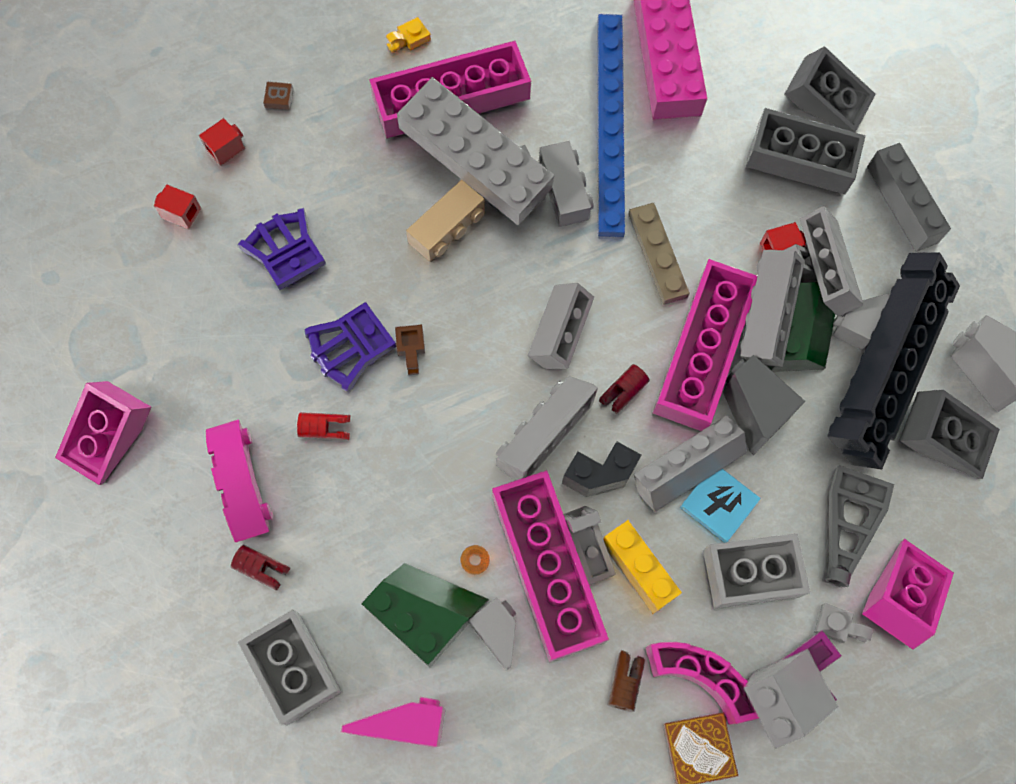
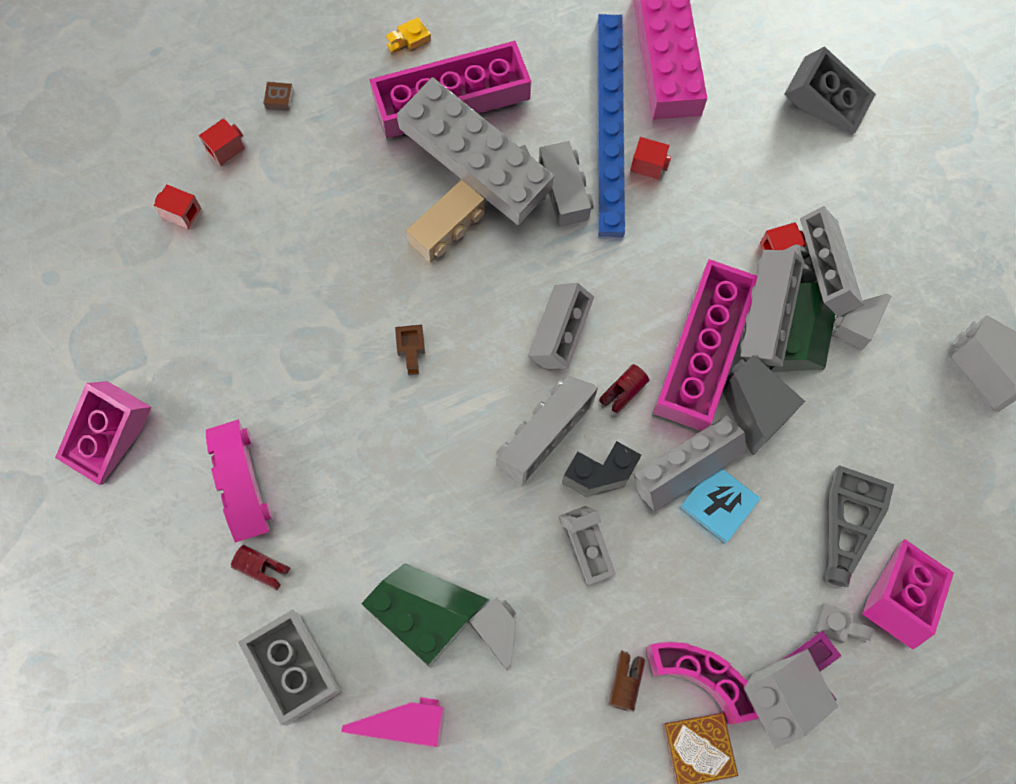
dark purple plate [237,208,326,290] -> none
red hinge [297,412,351,440] -> none
dark purple plate [304,302,397,392] -> none
clear orange plate [461,545,490,575] -> none
dark pink brick [492,470,609,663] -> none
yellow brick [603,520,682,614] -> none
dark tan plate [628,202,690,305] -> none
light grey brick [703,534,810,609] -> none
dark grey brick [746,108,866,195] -> none
black brick [827,252,960,470] -> none
dark grey brick [867,143,951,252] -> none
dark grey slope [900,390,1000,479] -> none
none -> red brick [630,137,672,180]

